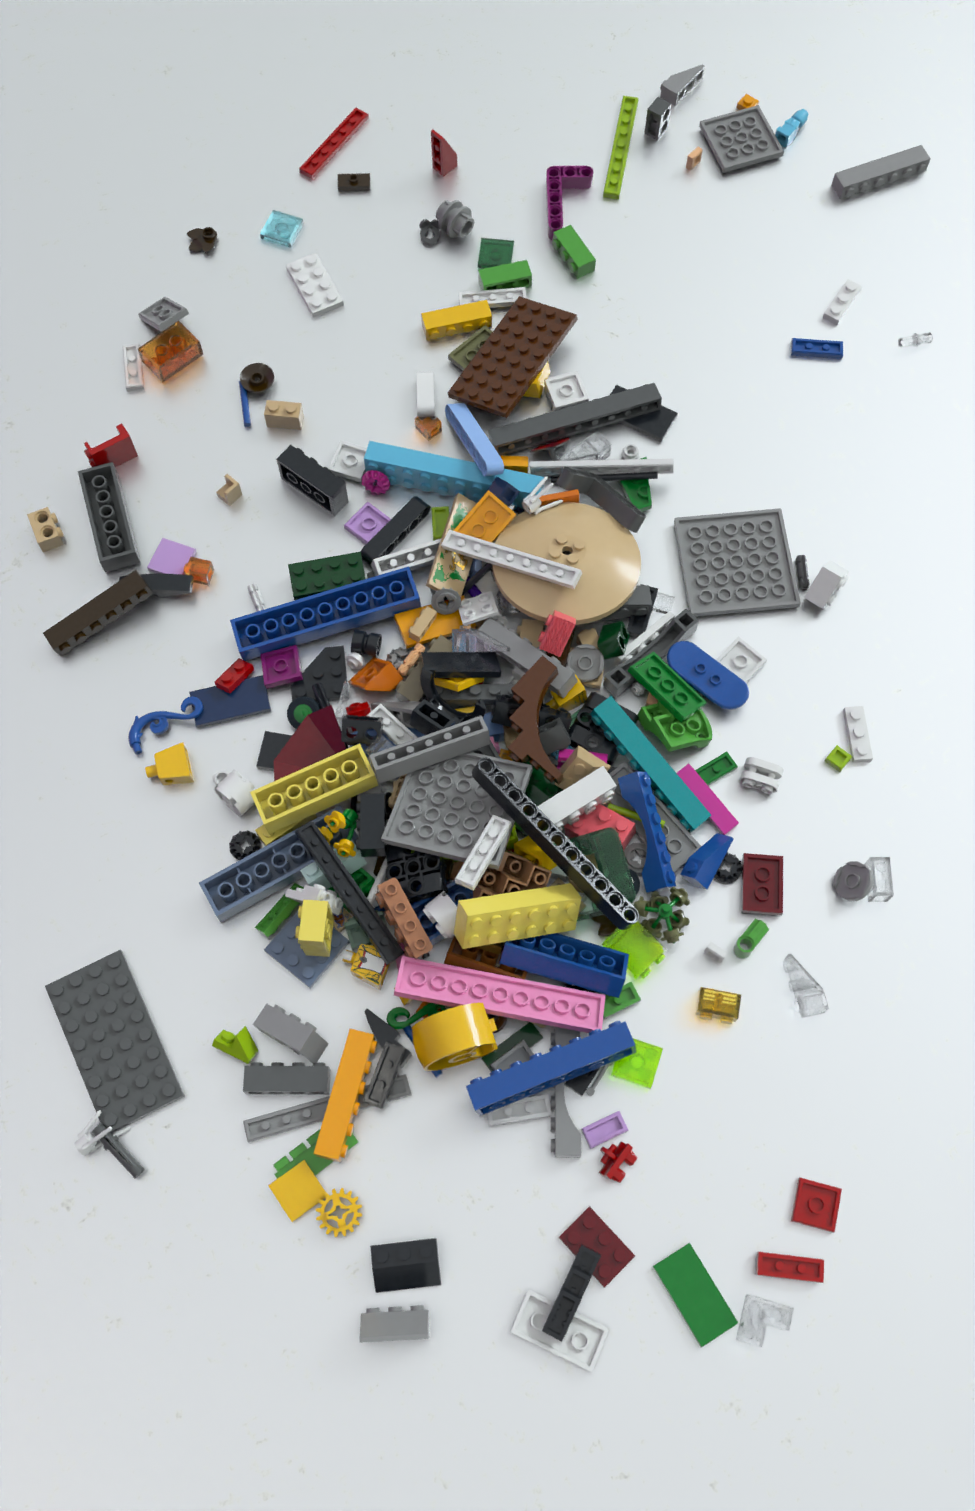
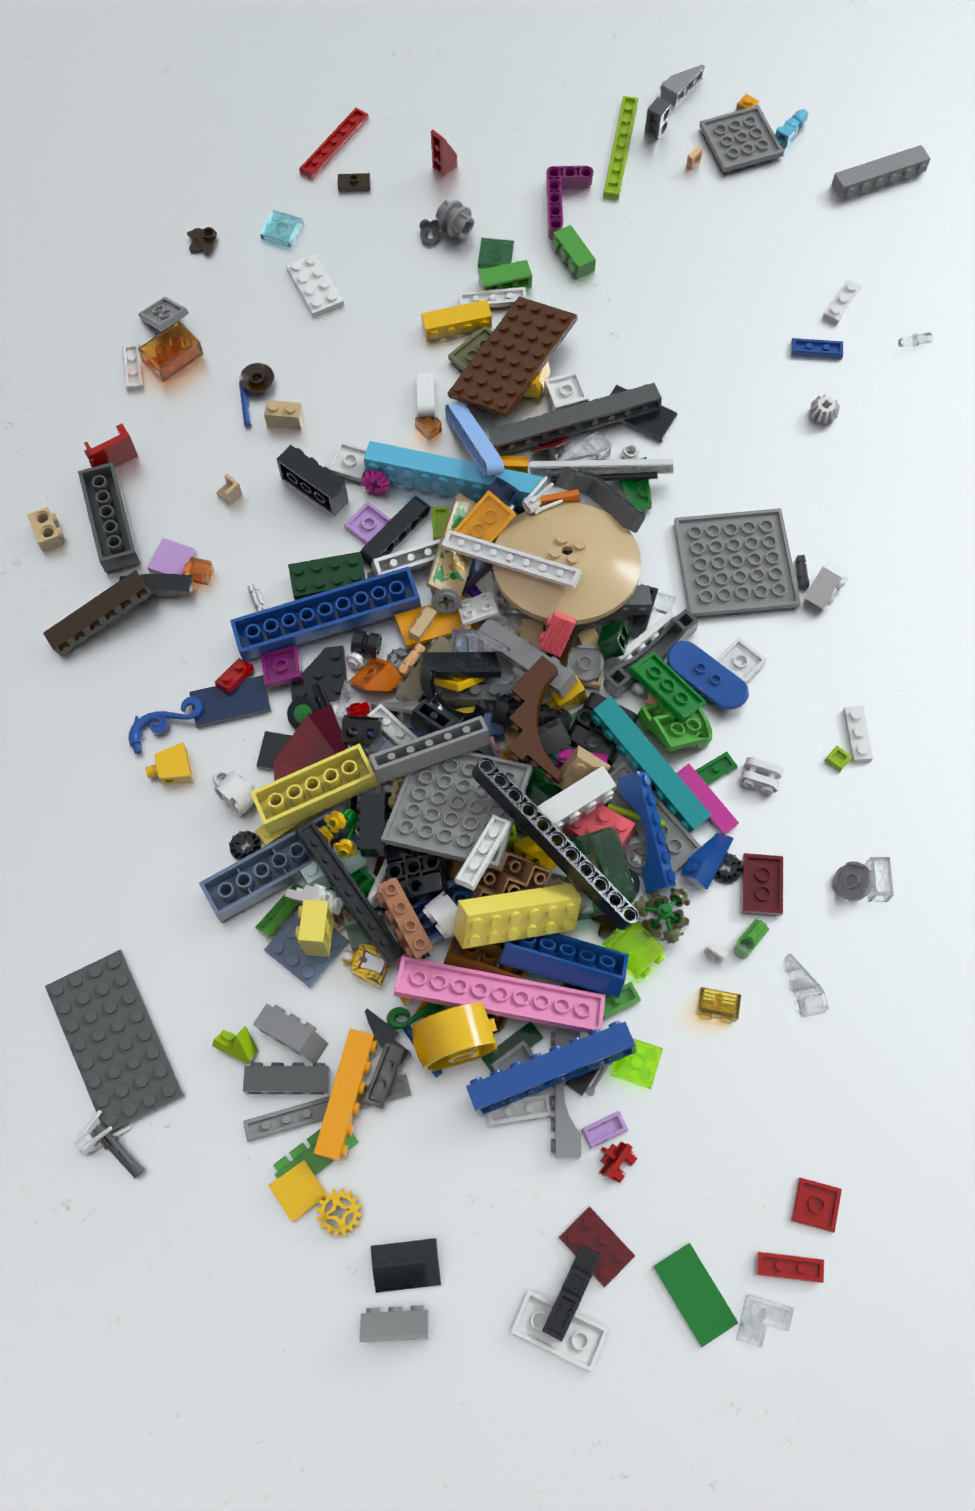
none -> white gear [809,394,840,425]

